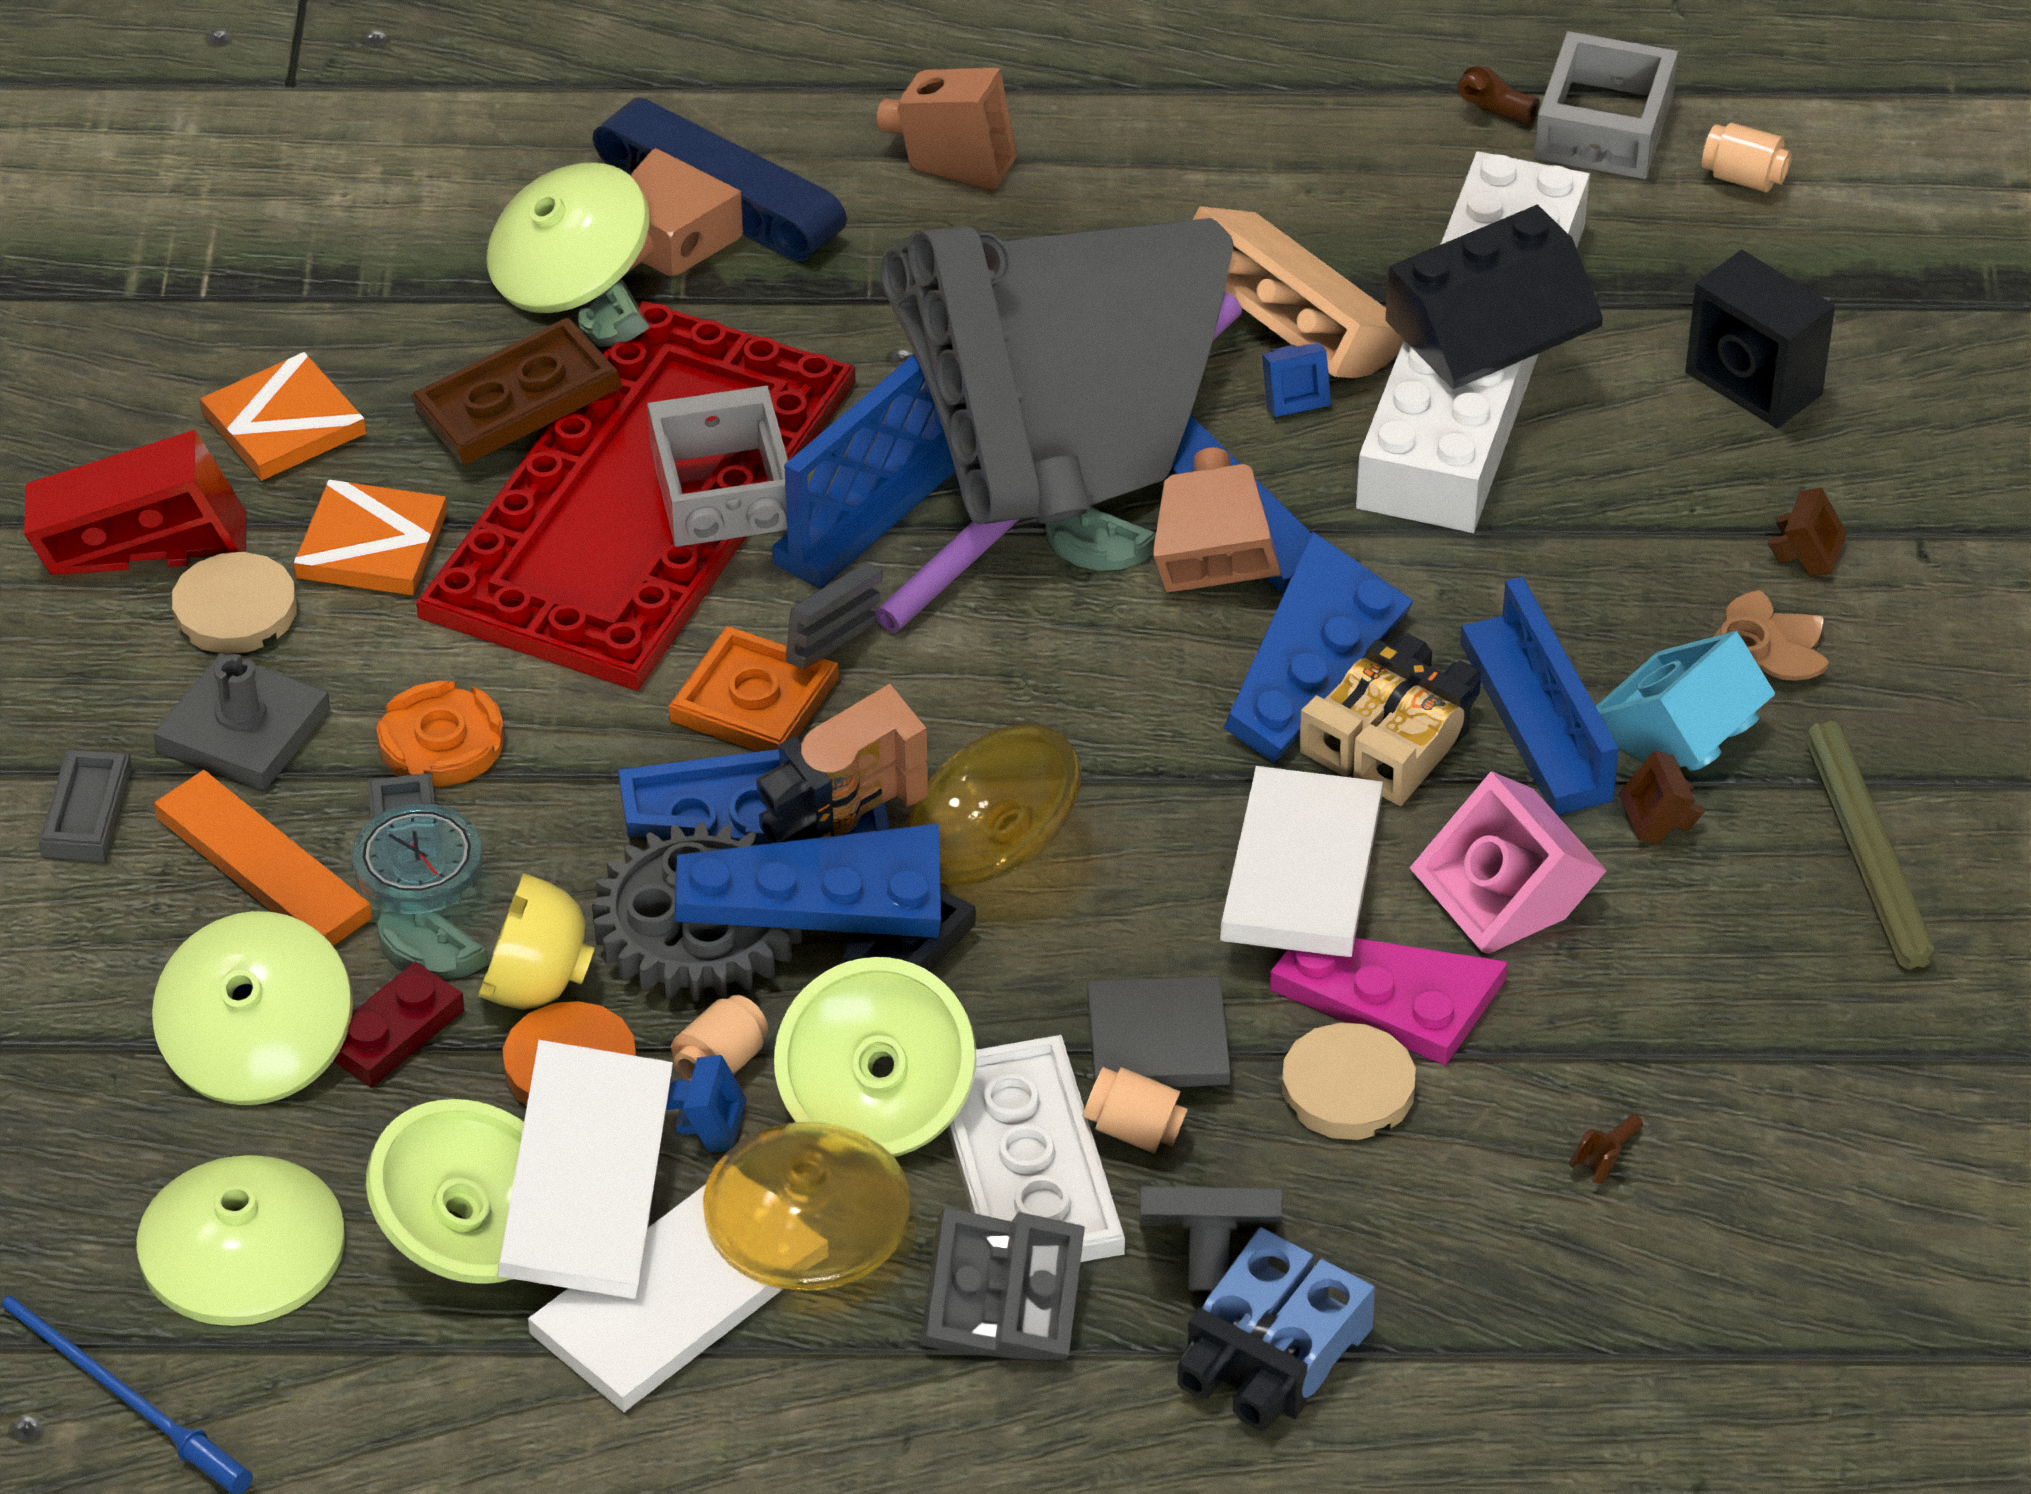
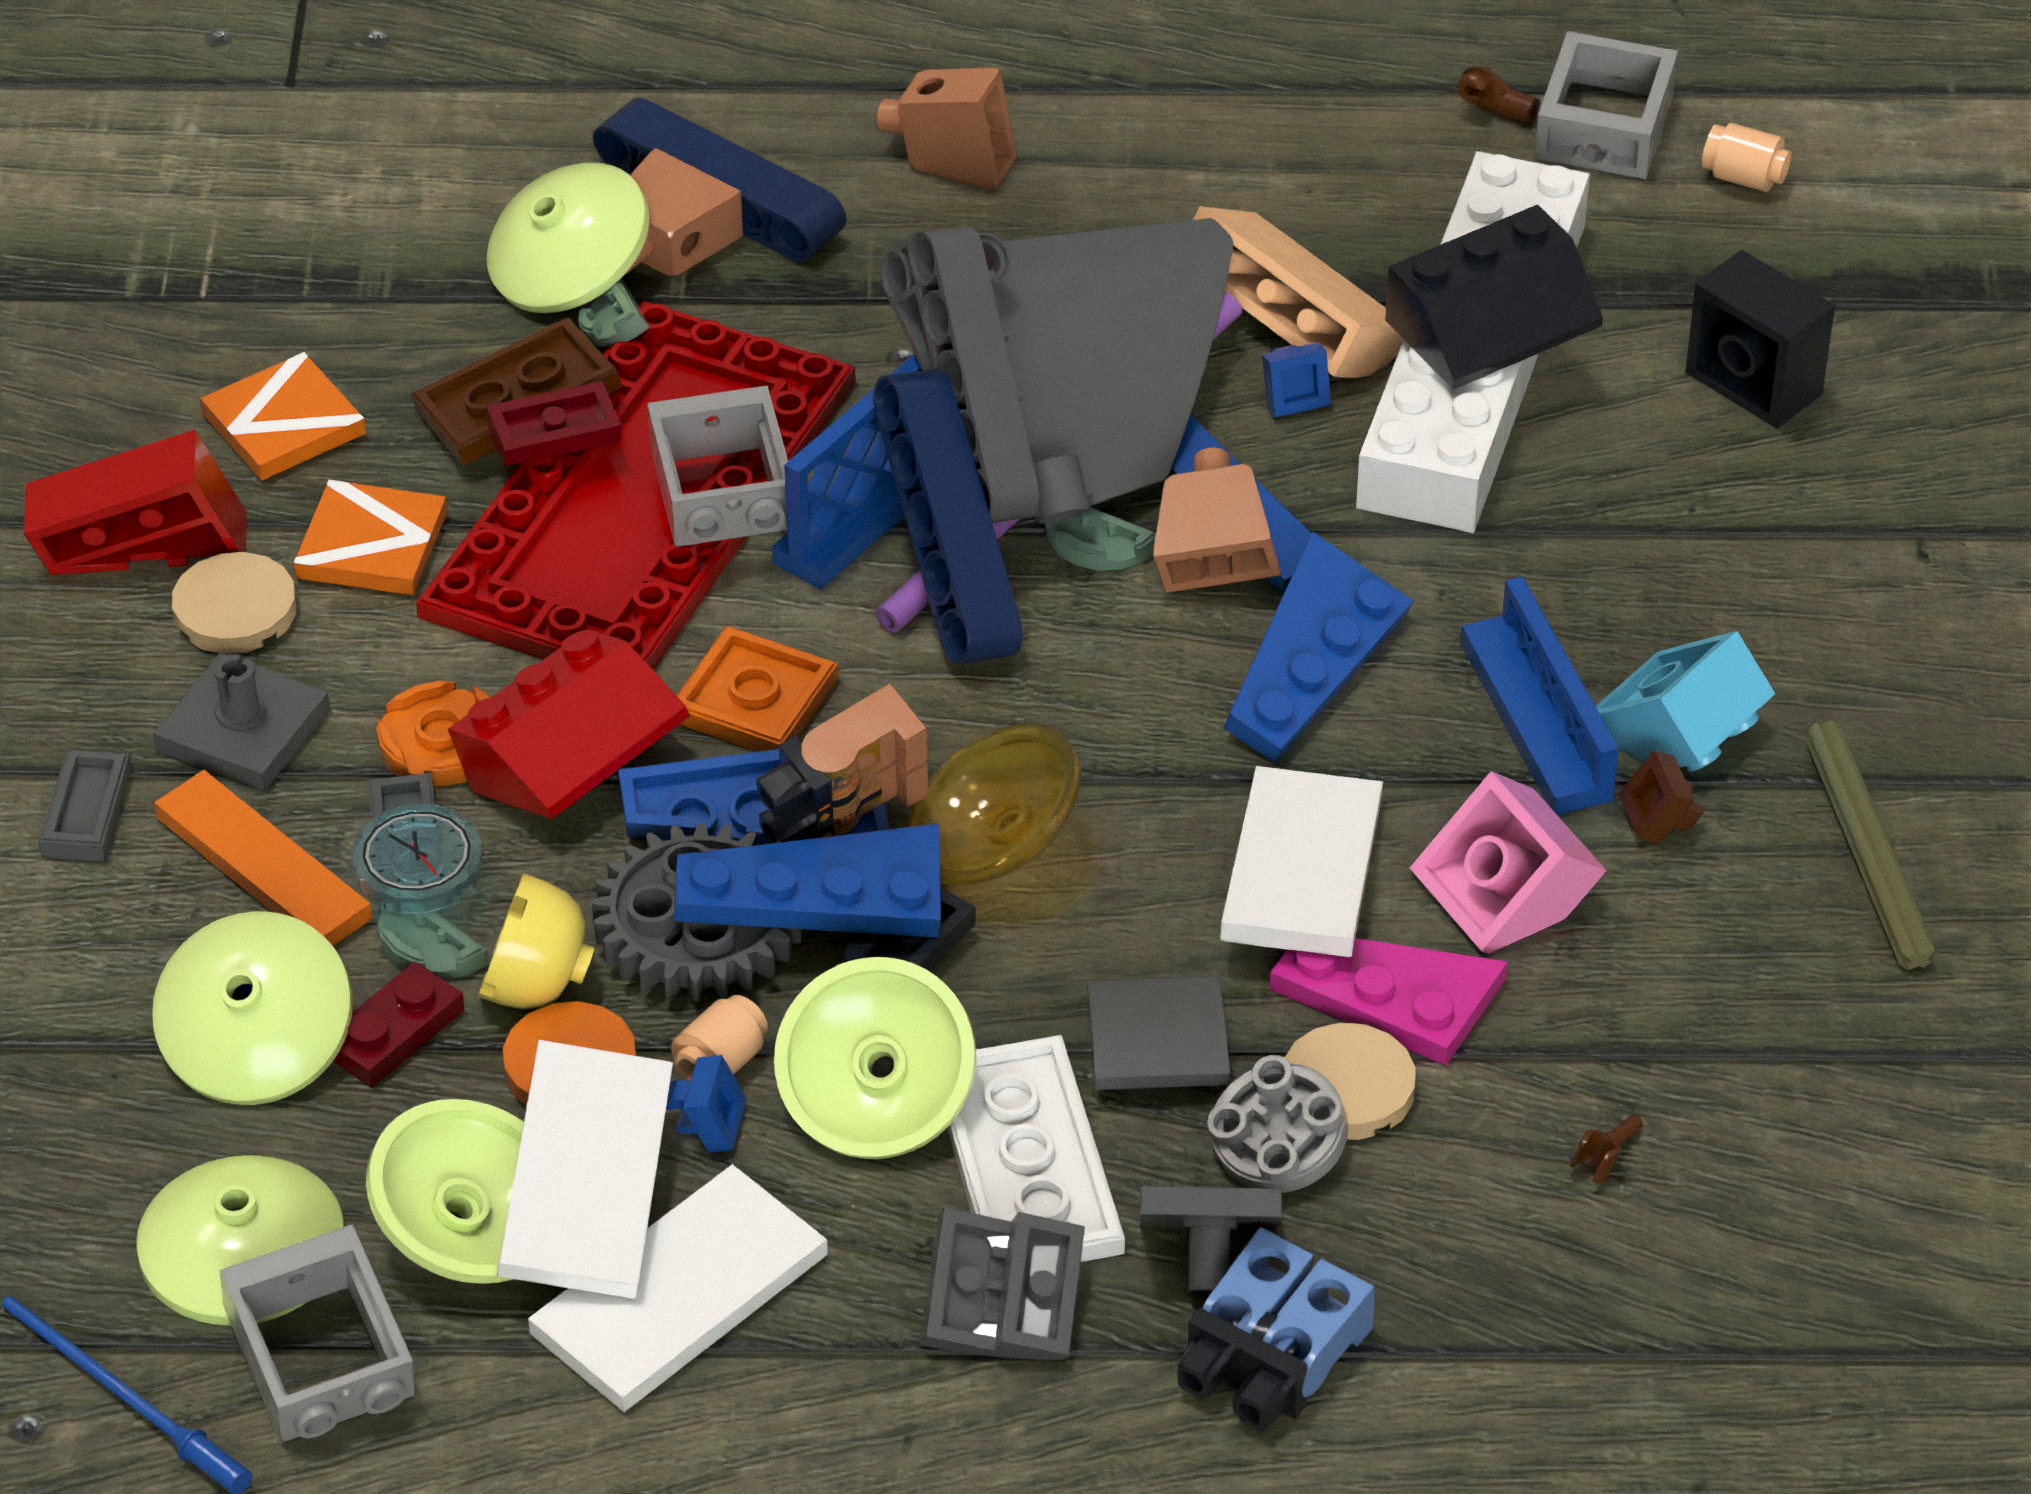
clear yellow dish [703,1122,910,1291] -> none
dark grey tile [786,562,883,670] -> none
light nougat brick [1082,1067,1188,1154] -> none
hips [1300,633,1481,807] -> none
medium nougat plate [1714,590,1829,681] -> none
reddish brown tile [1768,487,1847,577] -> none
none -> light grey window [219,1224,415,1443]
none -> red slope [448,629,690,819]
none -> dark red plate [486,381,621,466]
none -> dark blue beam [873,369,1022,665]
none -> light grey tile [1207,1055,1348,1193]

